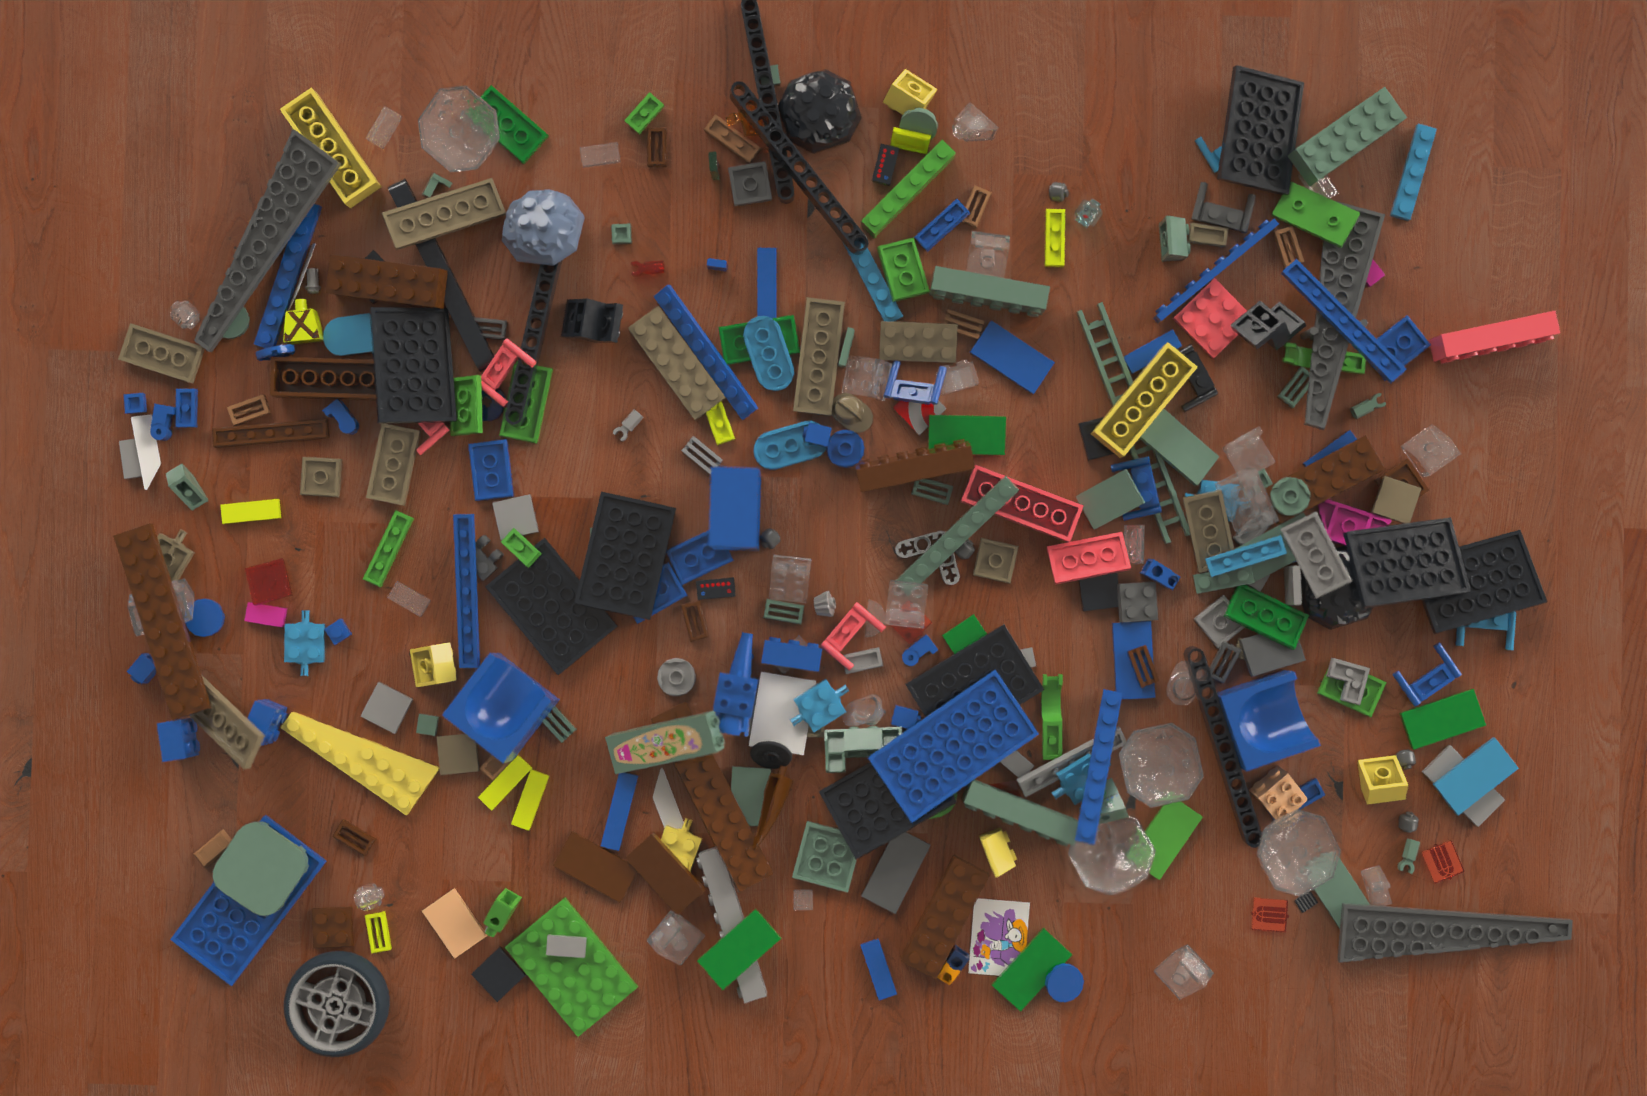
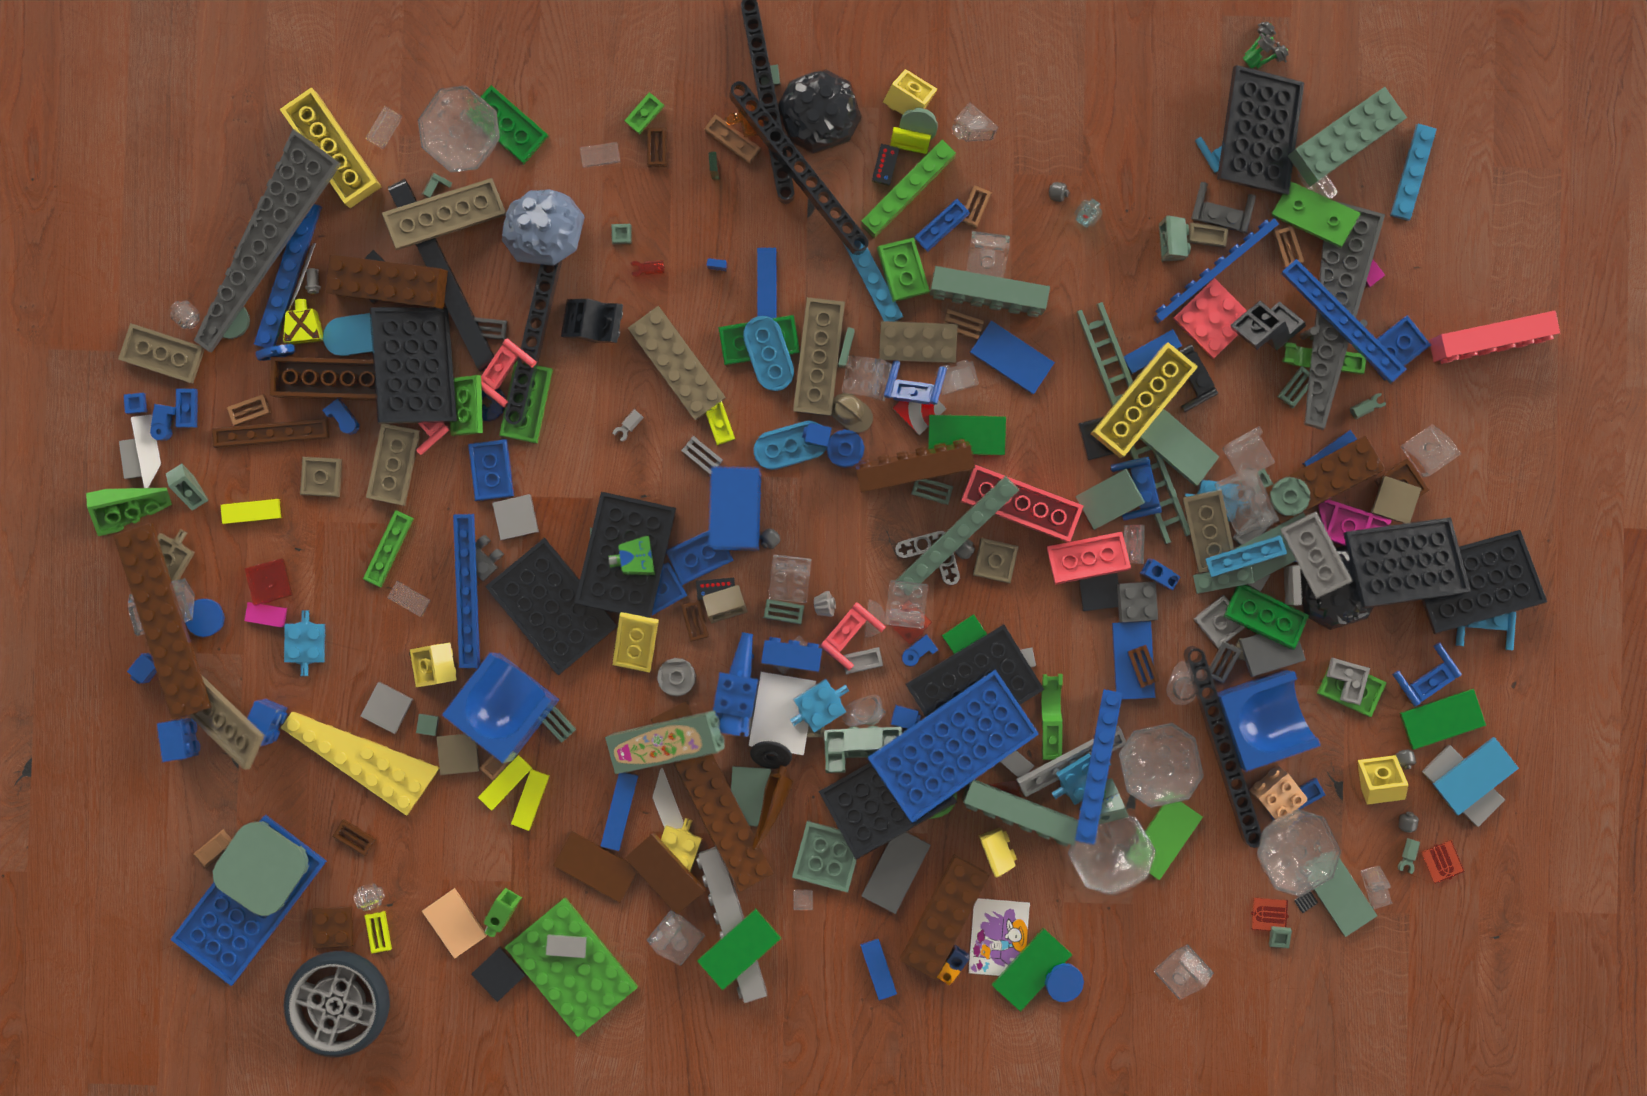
blue plate [324,619,352,645] -> none
bright green plate [501,528,542,568] -> none
blue plate [653,284,758,420] -> none
dark grey plate [728,161,772,207] -> none
neon yellow tile [1045,209,1065,267] -> none
dark grey wing [1337,903,1573,962] -> none
none -> bright green wedge [86,488,172,536]
none -> bright green torso [608,536,655,575]
none -> light yellow tile [612,612,659,673]
none -> dark tan panel [703,585,748,624]
none -> plant [1242,22,1289,69]
none -> sand green tile [1268,926,1292,948]

